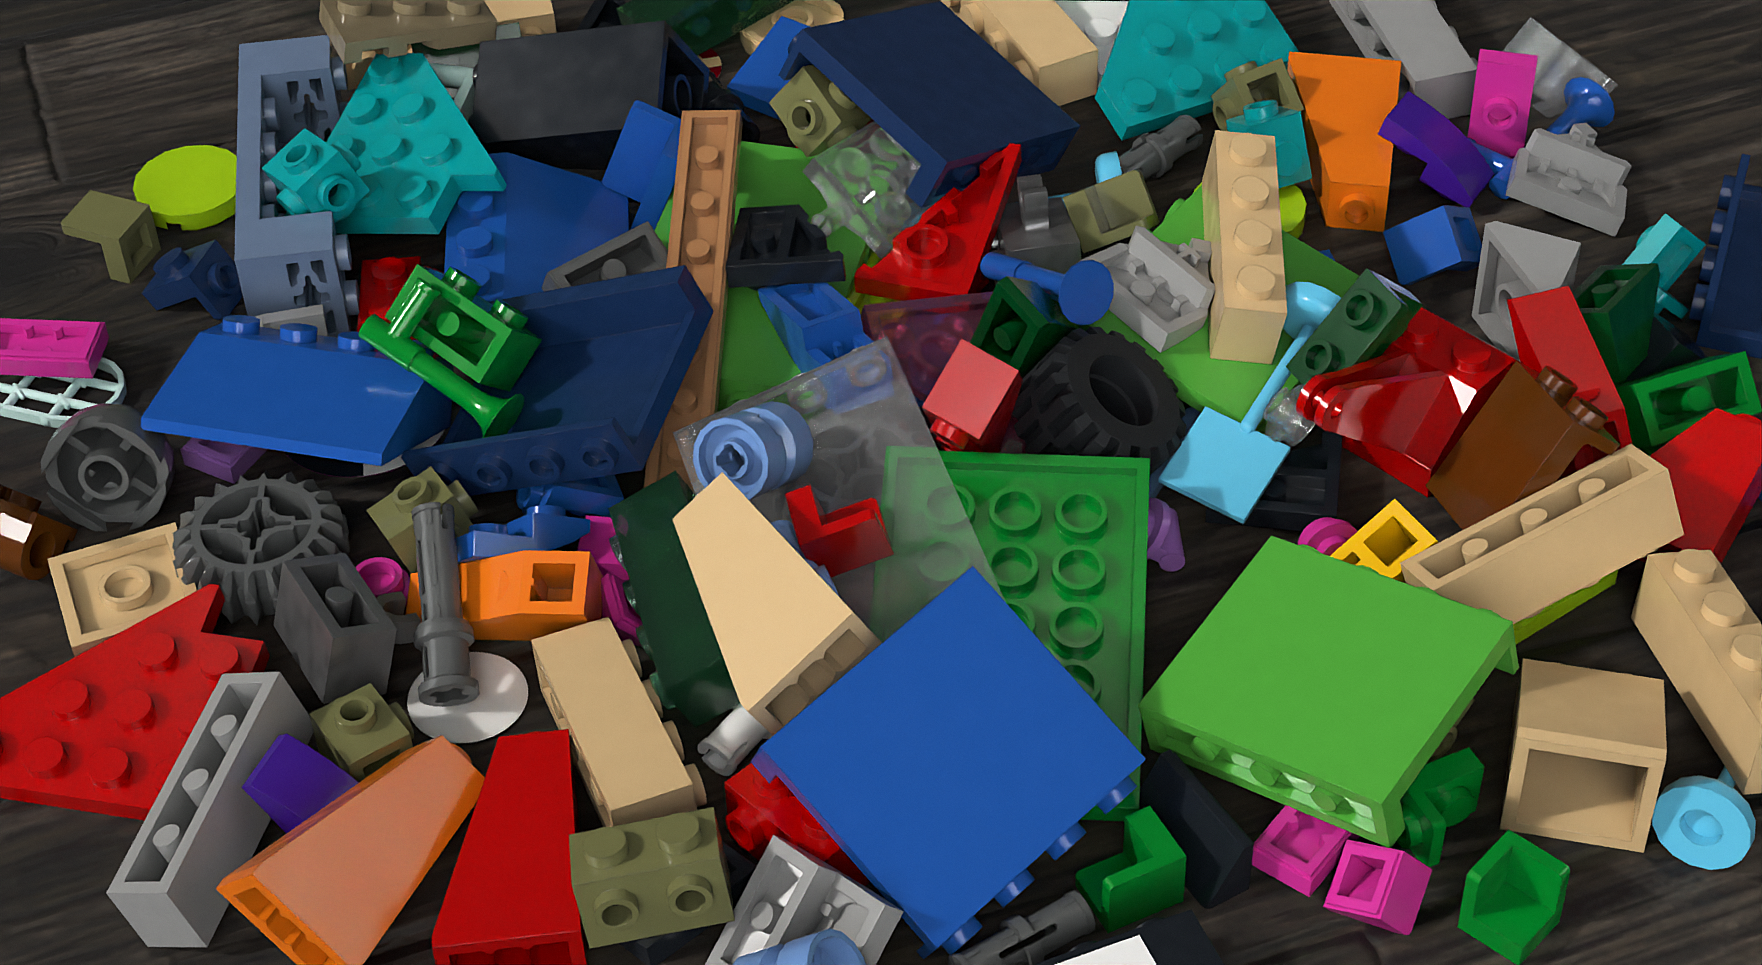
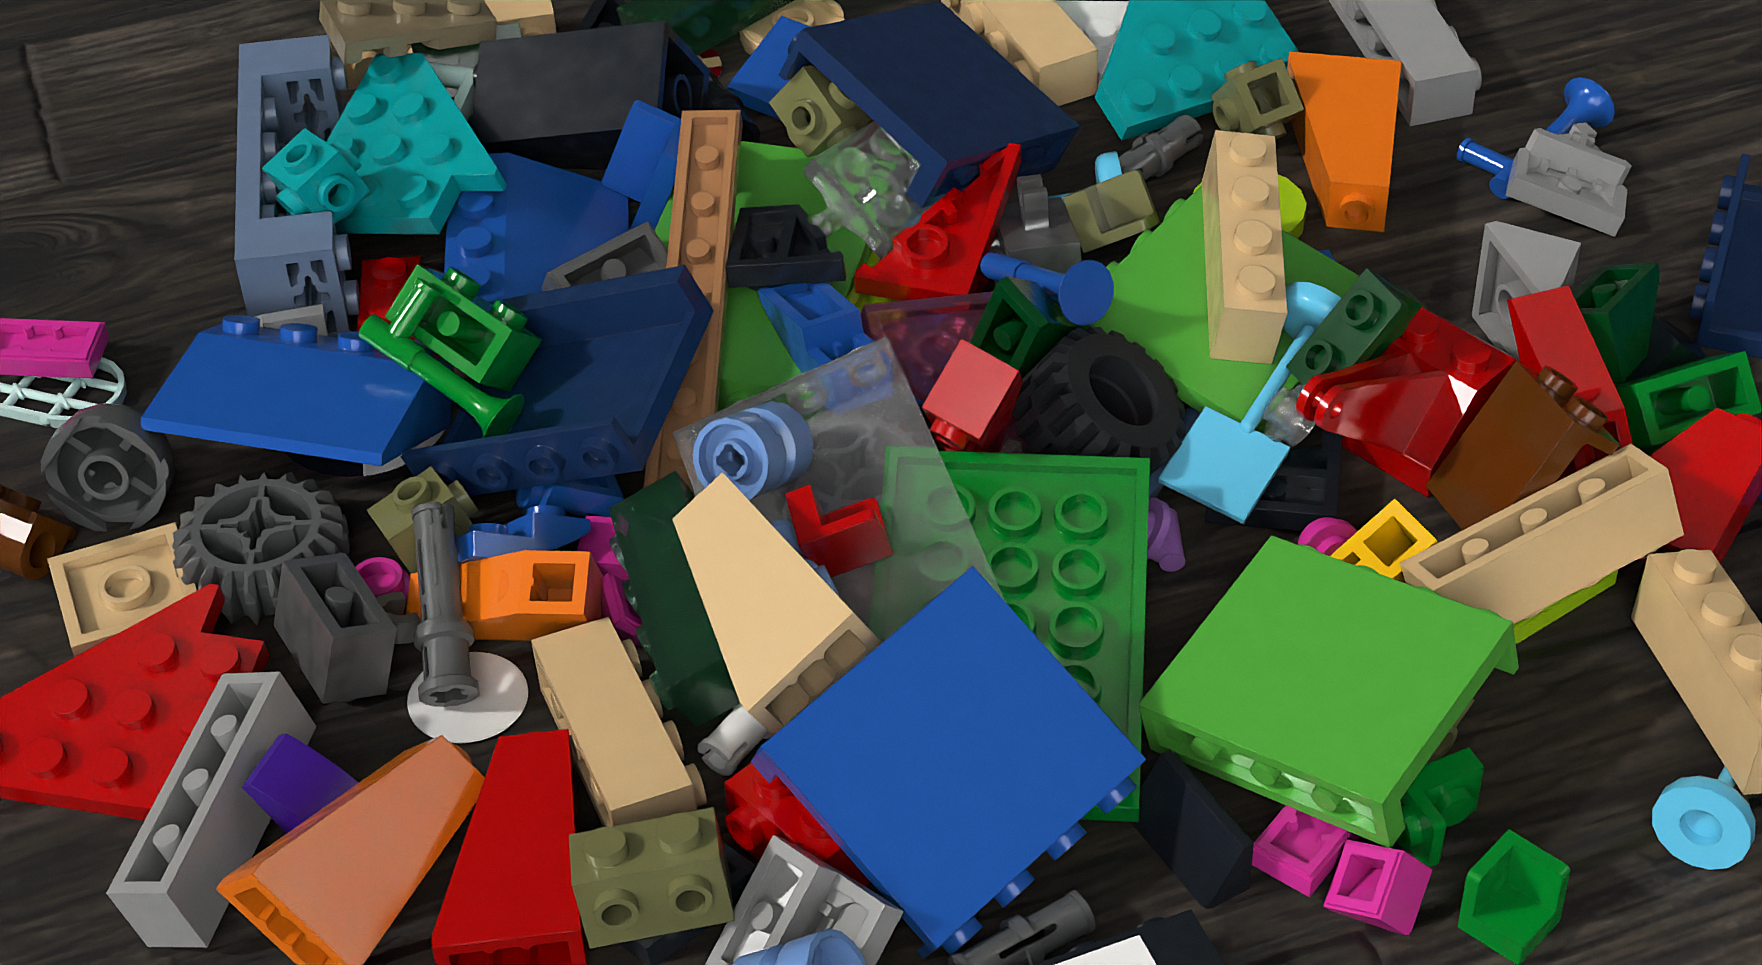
olive panel [61,190,161,284] -> none
lime tile [133,145,237,231] -> none
dark blue bracket [142,240,243,321] -> none
medium lavender tile [180,437,268,484] -> none
olive brick [309,683,414,782] -> none
green panel [1075,806,1187,933] -> none
light grey slope [1079,226,1215,353] -> none
teal bracket [1226,100,1312,188] -> none
dark purple slope [1378,91,1494,208] -> none
blue panel [1383,205,1482,285] -> none
dark pink plate [1467,49,1538,158] -> none
tan slope [1500,658,1667,853] -> none
clear slope [1503,17,1618,118] -> none
teal bracket [1622,213,1706,319] -> none

